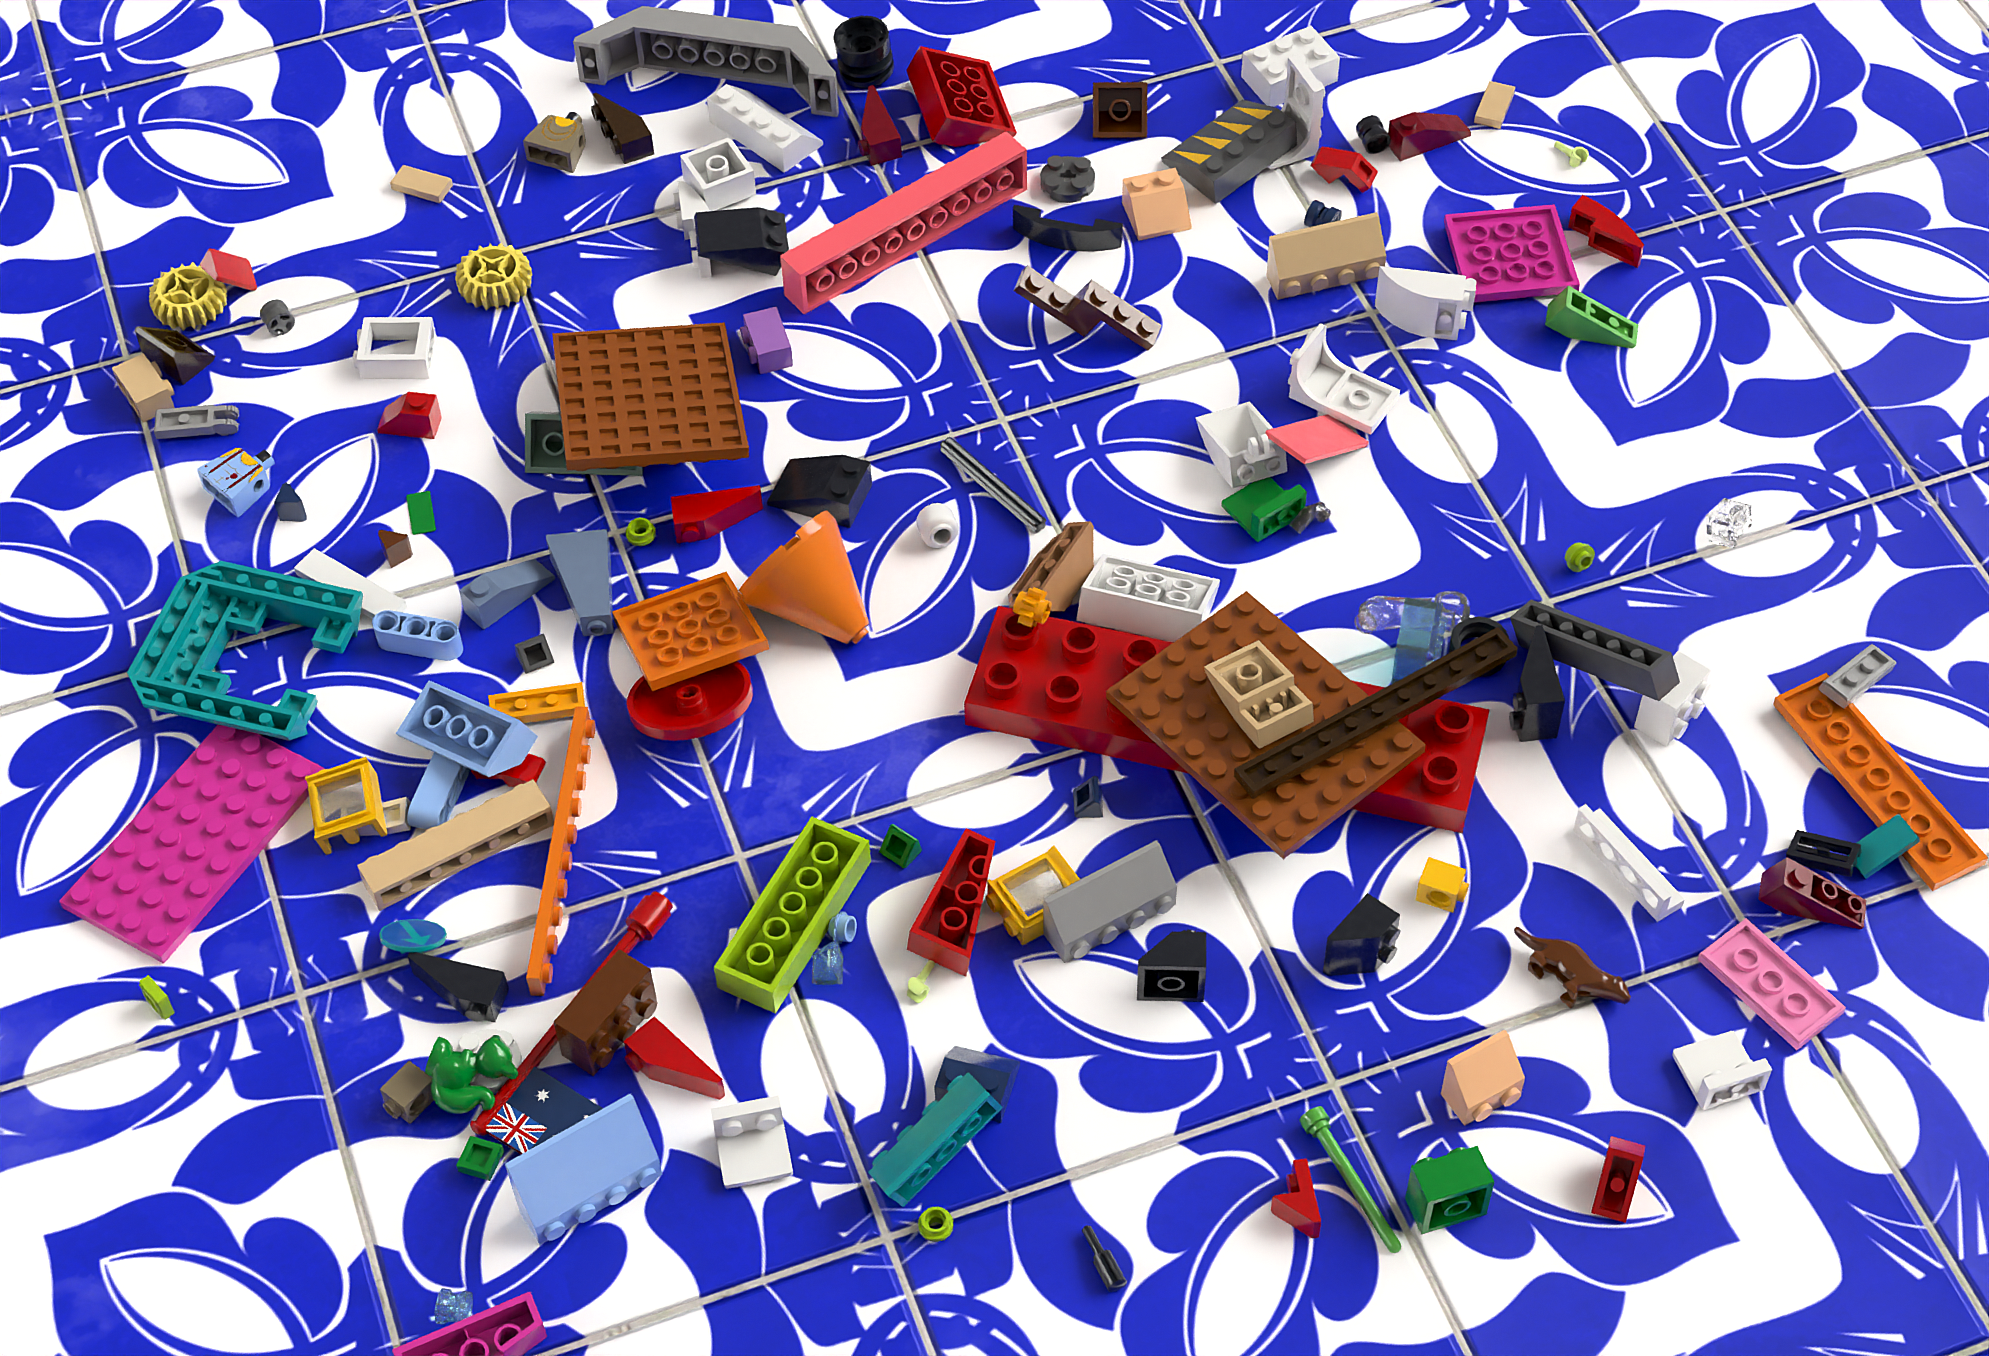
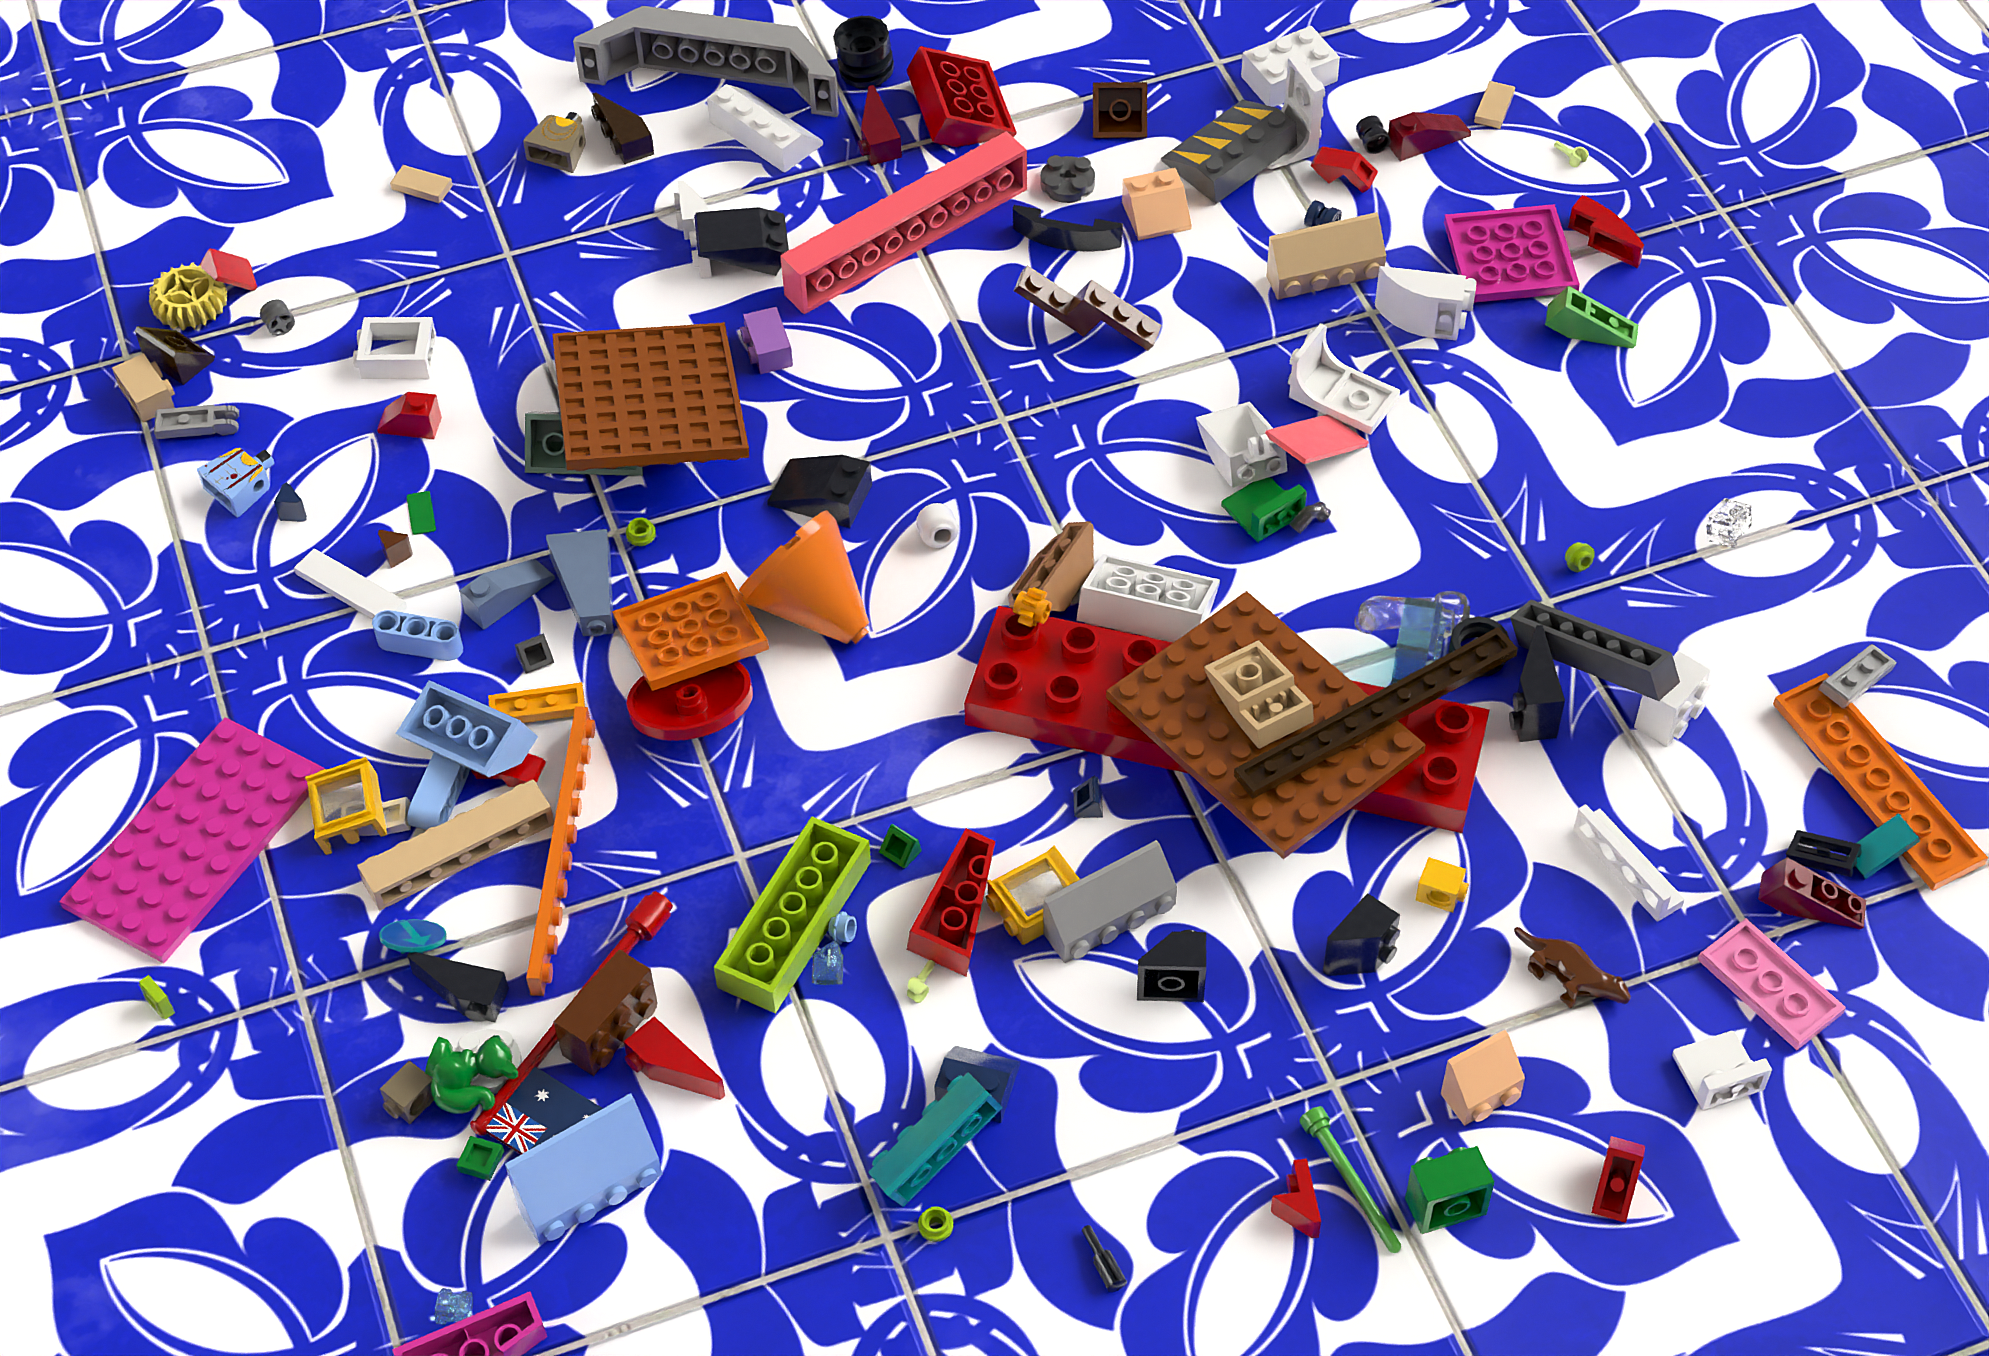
teal slope [127,561,363,741] -> none
light yellow gear [455,242,532,310] -> none
red slope [671,485,763,543] -> none
white brick [680,137,756,211] -> none
white bracket [710,1095,793,1189] -> none
axle [940,437,1046,533] -> none

